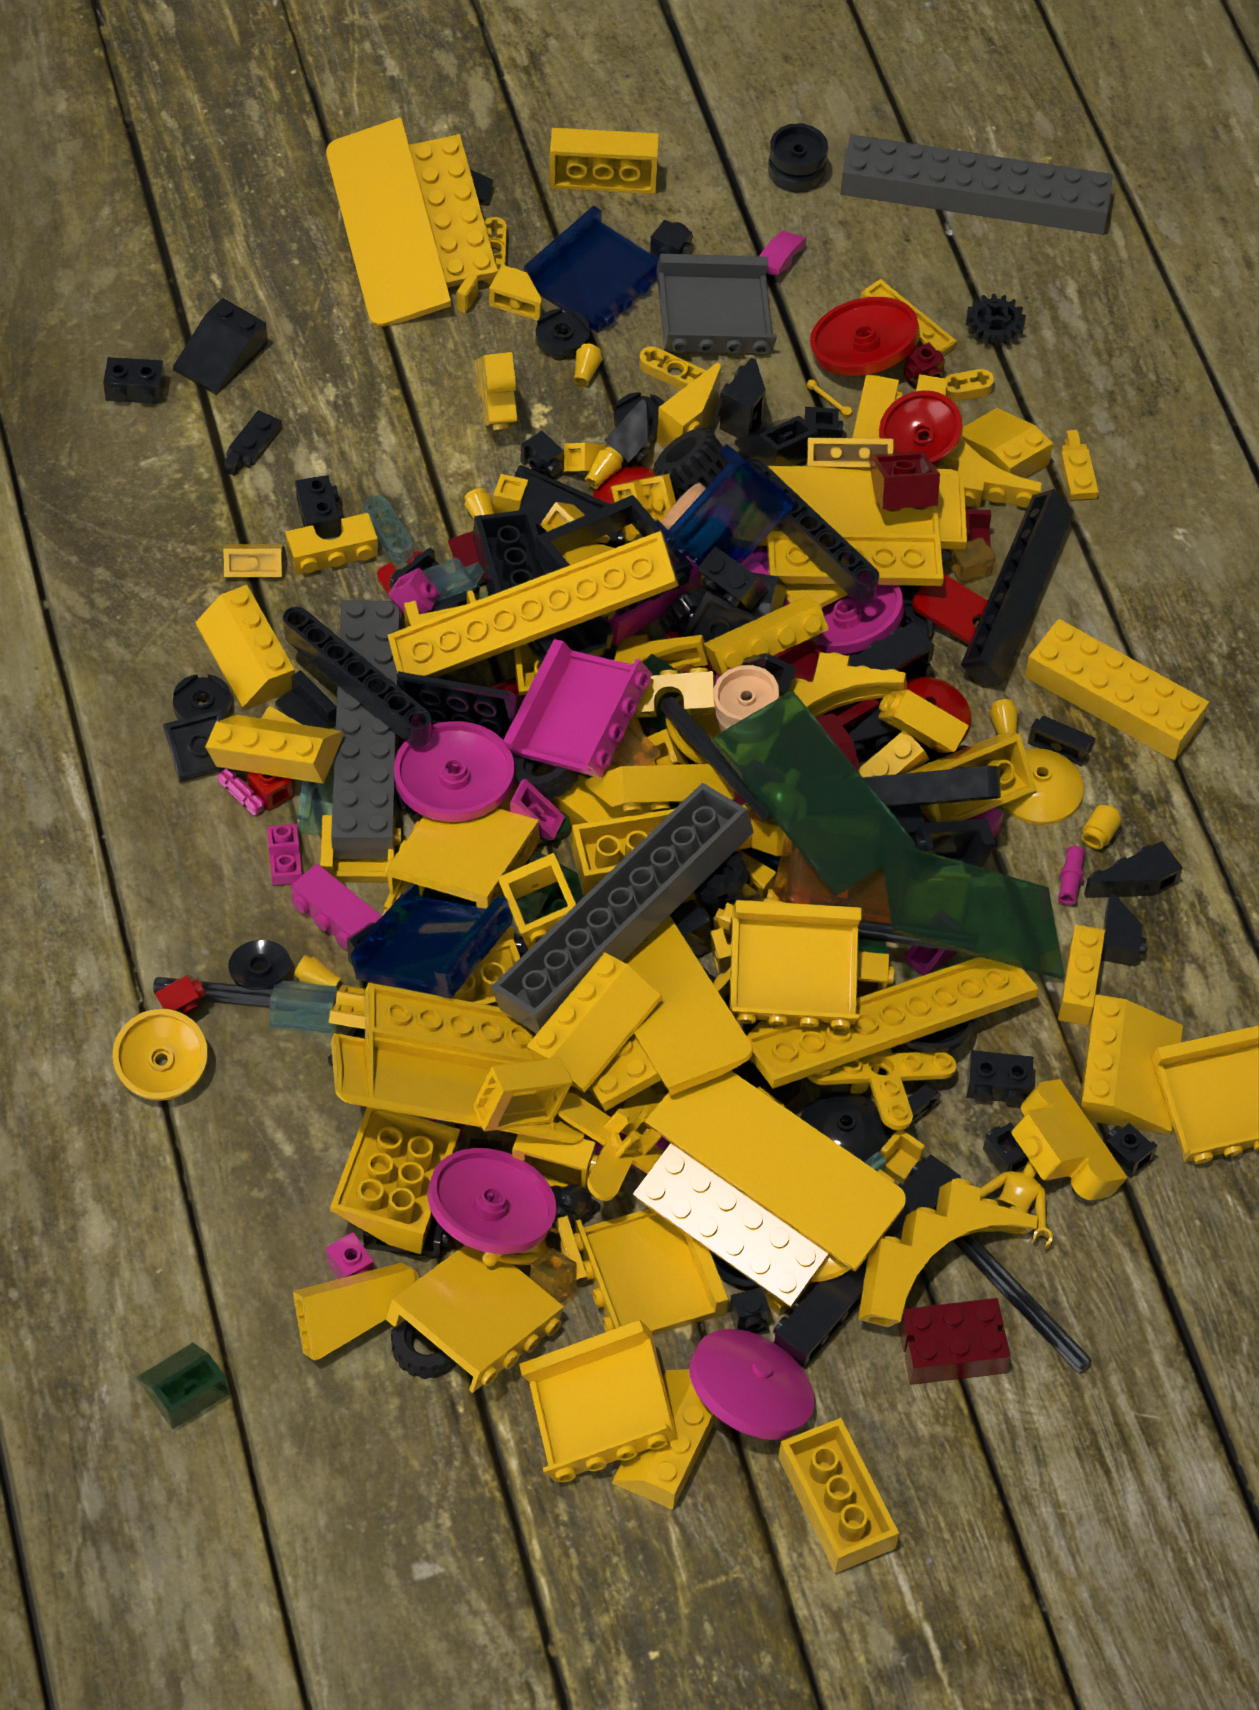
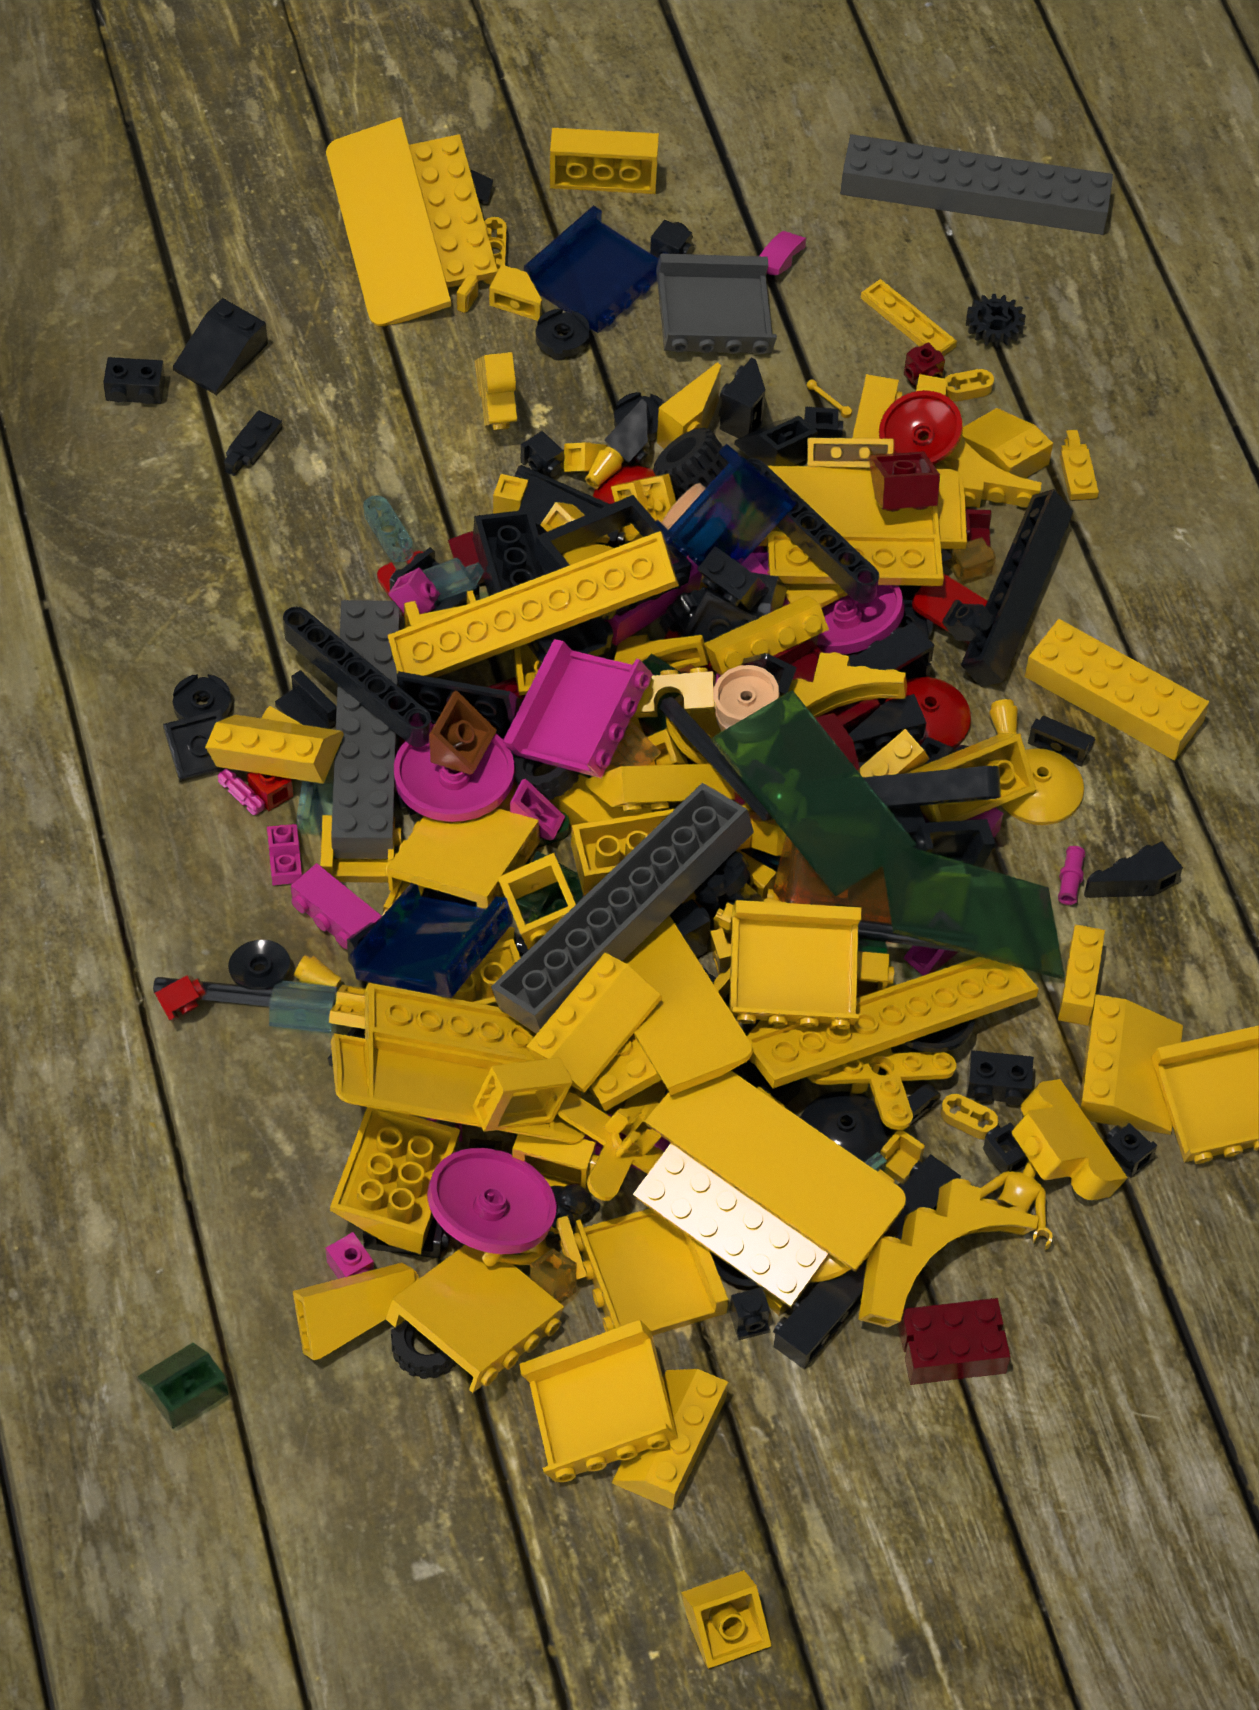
yellow dish [112,1009,208,1101] -> none
yellow slope [195,585,295,711] -> none
yellow panel [223,544,283,577] -> none
yellow arch [285,513,378,575] -> none
black brick [295,475,344,539] -> none
yellow cone [464,488,494,519] -> none
yellow cone [573,344,603,387] -> none
yellow beam [639,346,706,390] -> none
dark pink dish [689,1329,814,1440] -> none
black wheel [768,123,828,192] -> none
yellow brick [778,1418,899,1573] -> none
red dish [810,297,920,376] -> none
yellow window [878,690,969,753] -> none
black axle [952,1234,1092,1373] -> none
yellow brick [1082,805,1122,849] -> none
black slope [1100,894,1147,967] -> none
none -> dark orange slope [429,691,497,775]
none -> yellow slope [681,1570,772,1669]
none -> yellow beam [940,1094,998,1140]
none -> black brick [942,600,995,642]

